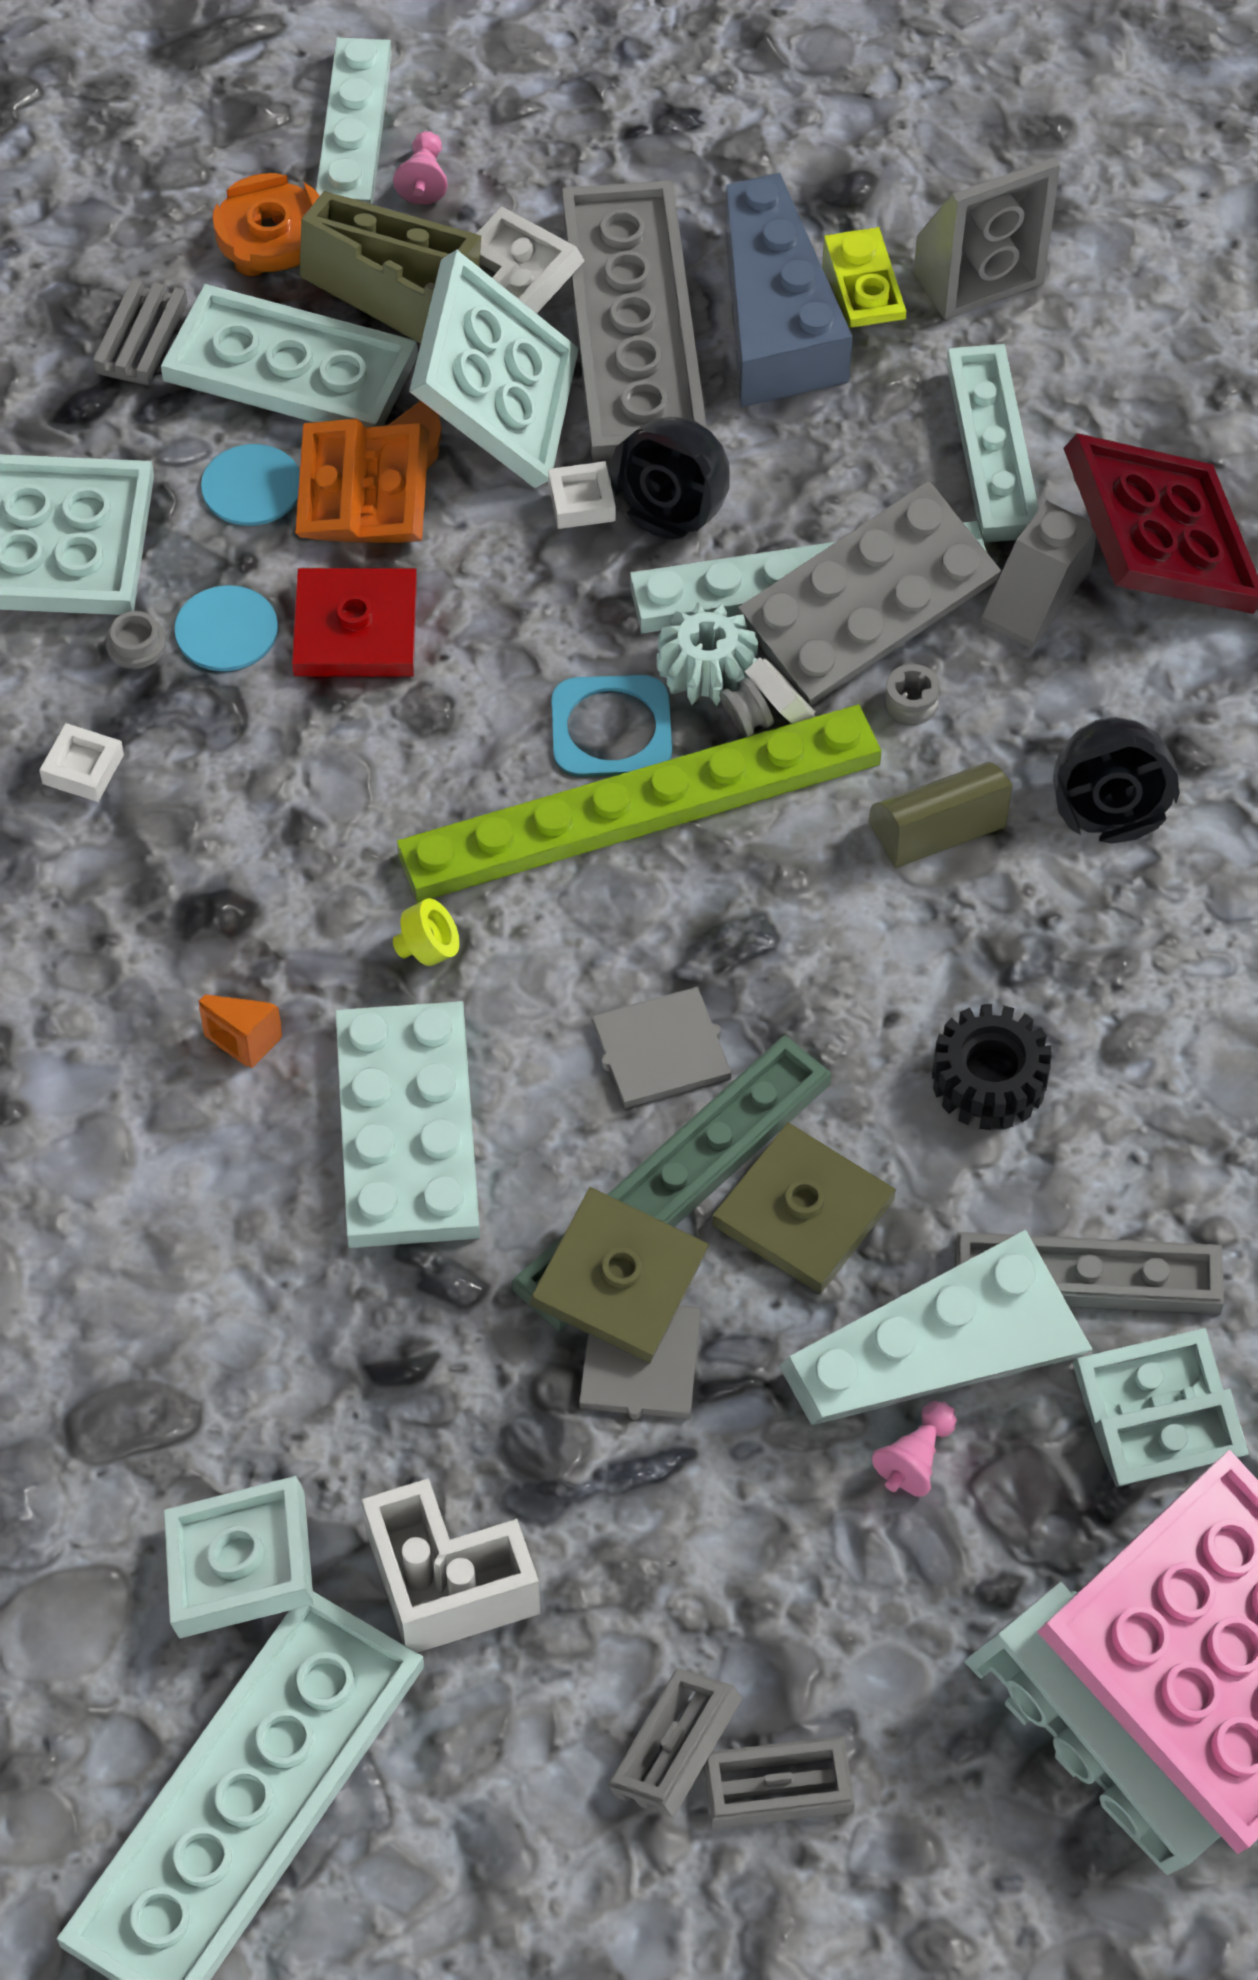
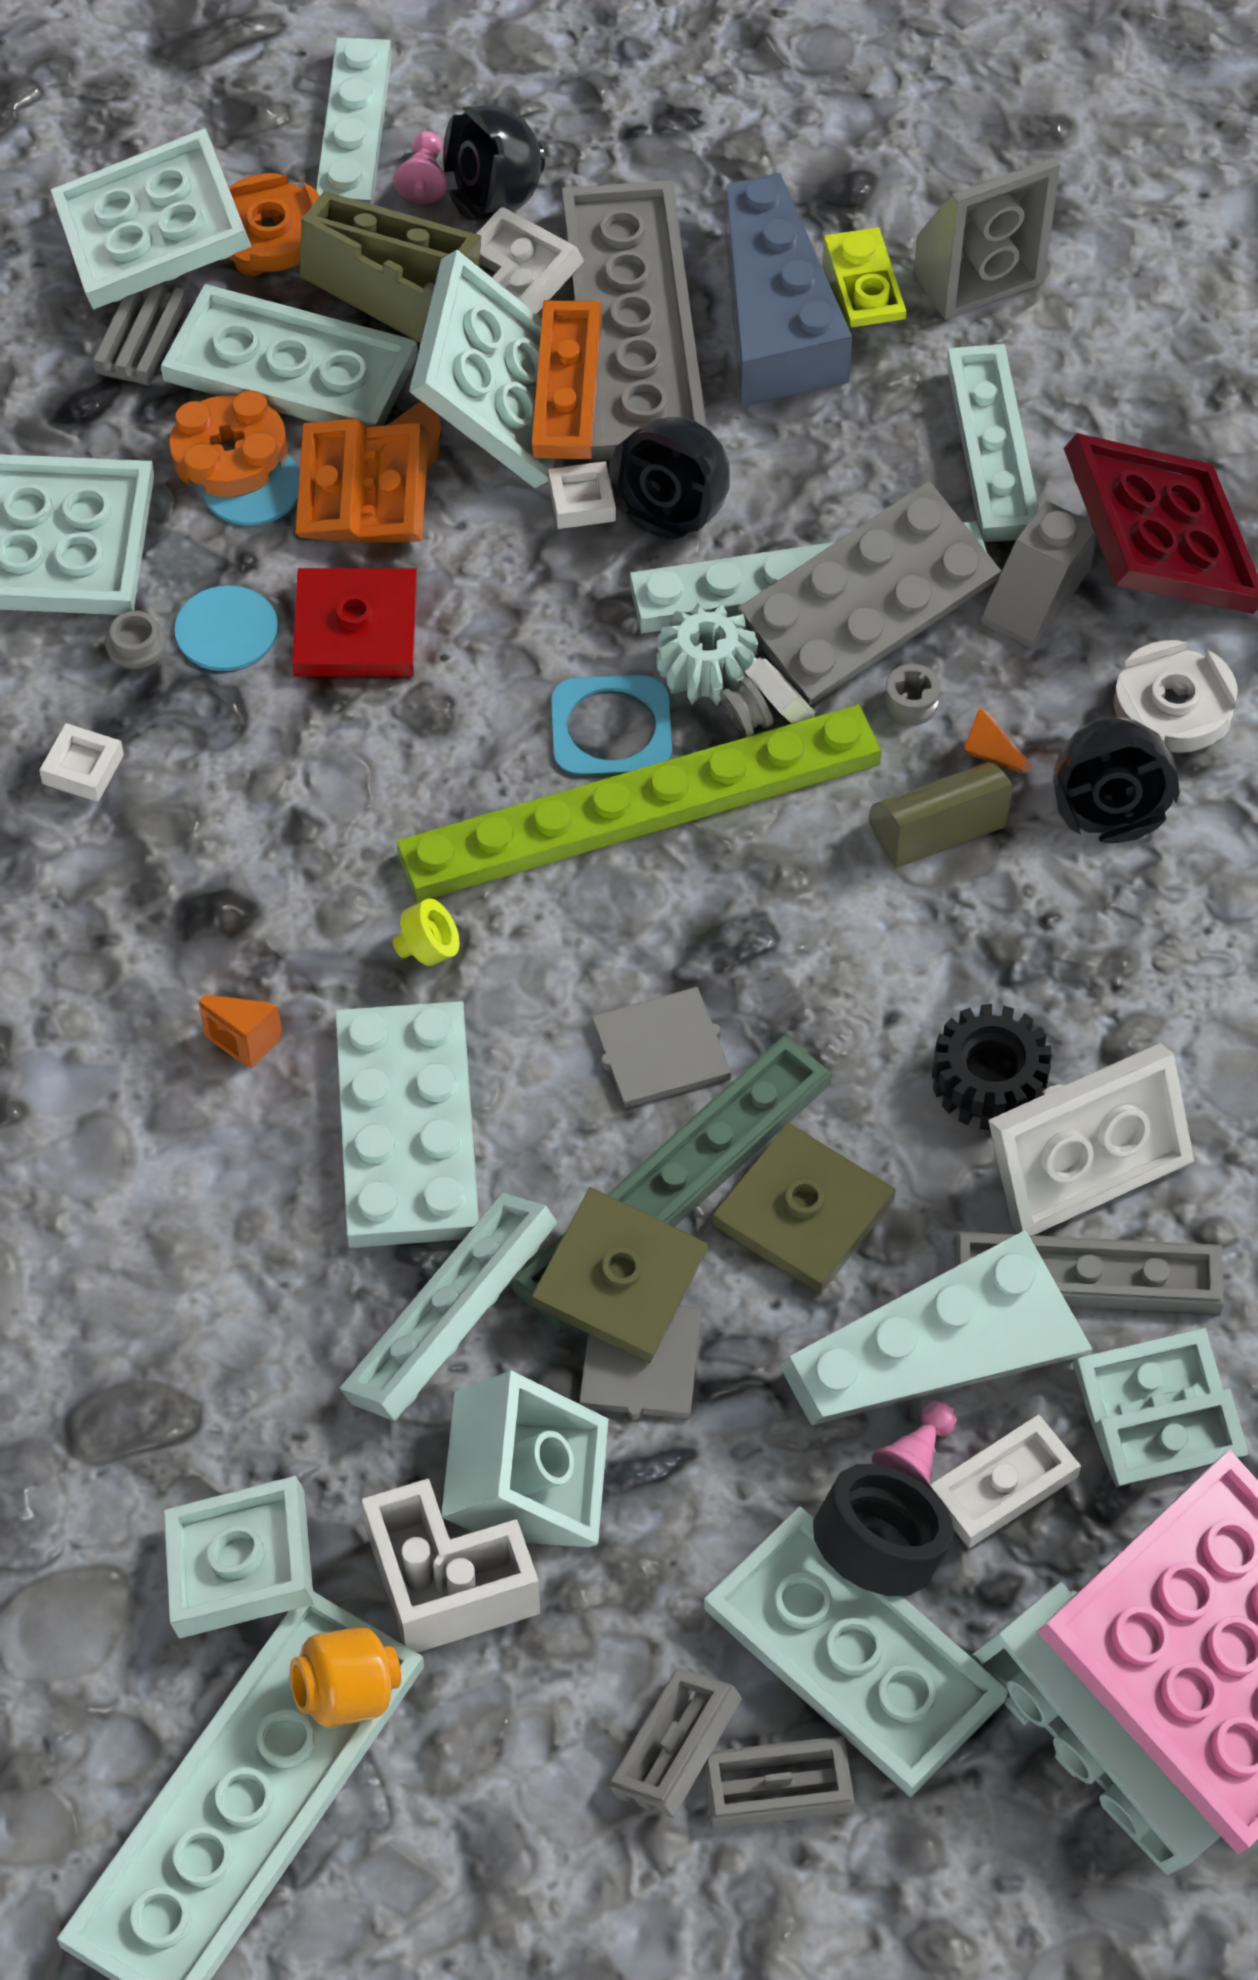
none -> light aqua plate [51,128,252,310]
none -> orange plate [169,391,288,497]
none -> light orange head [290,1626,401,1728]
none -> light aqua plate [339,1193,558,1421]
none -> light aqua slope [441,1370,609,1547]
none -> black cylinder [443,105,545,220]
none -> orange plate [532,300,602,459]
none -> light aqua plate [704,1506,1008,1797]
none -> black tyre [813,1464,954,1596]
none -> white plate [929,1414,1081,1548]
none -> orange slope [964,708,1032,775]
none -> white plate [988,1043,1194,1235]
none -> white plate [1113,640,1238,753]

